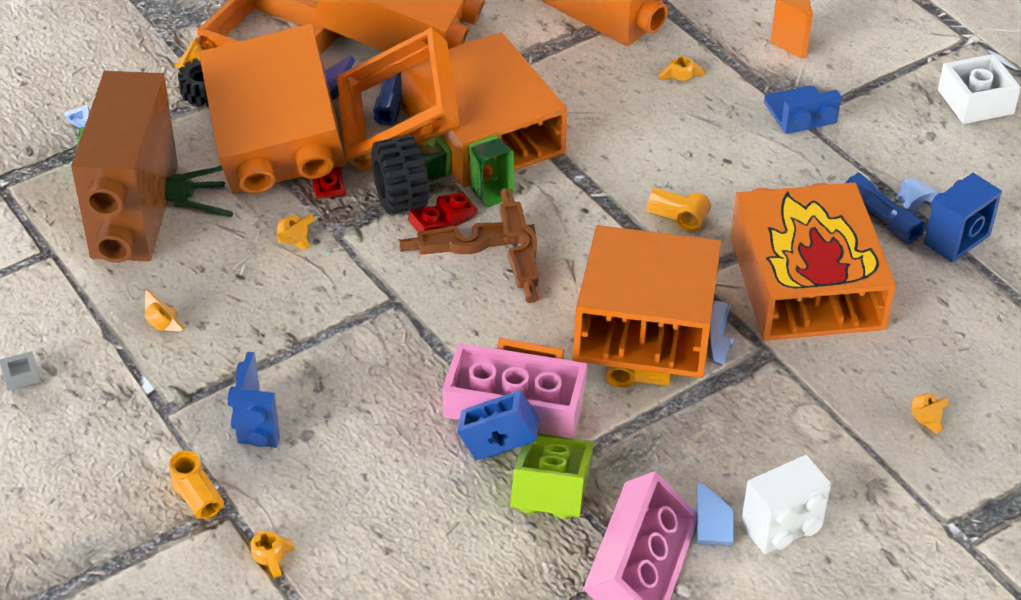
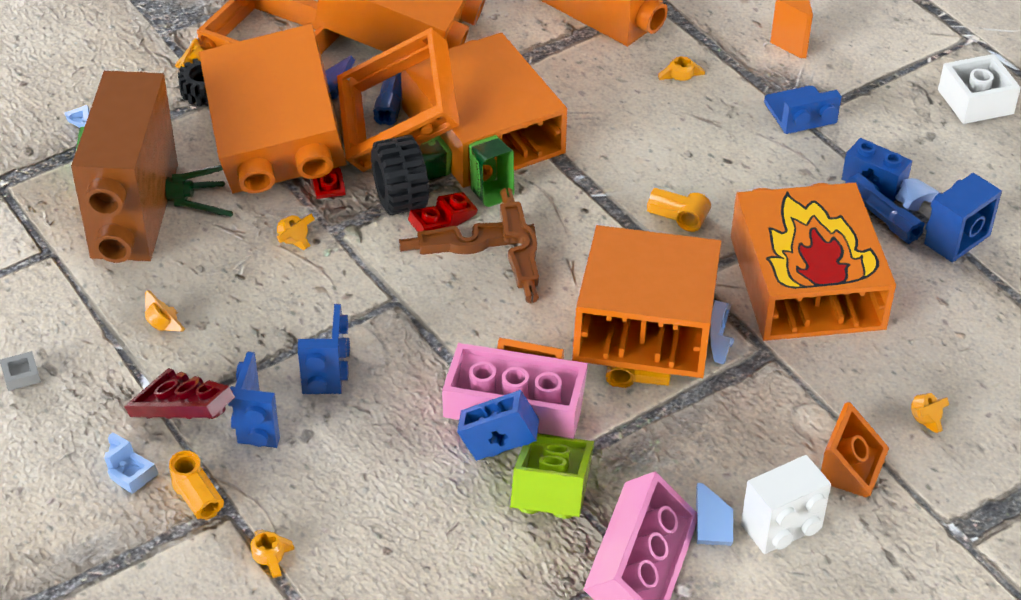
none -> light blue slope [104,433,158,494]
none -> dark red wing [124,368,235,419]
none -> blue bracket [298,304,350,394]
none -> orange slope [821,402,889,497]
none -> blue brick [841,138,913,202]

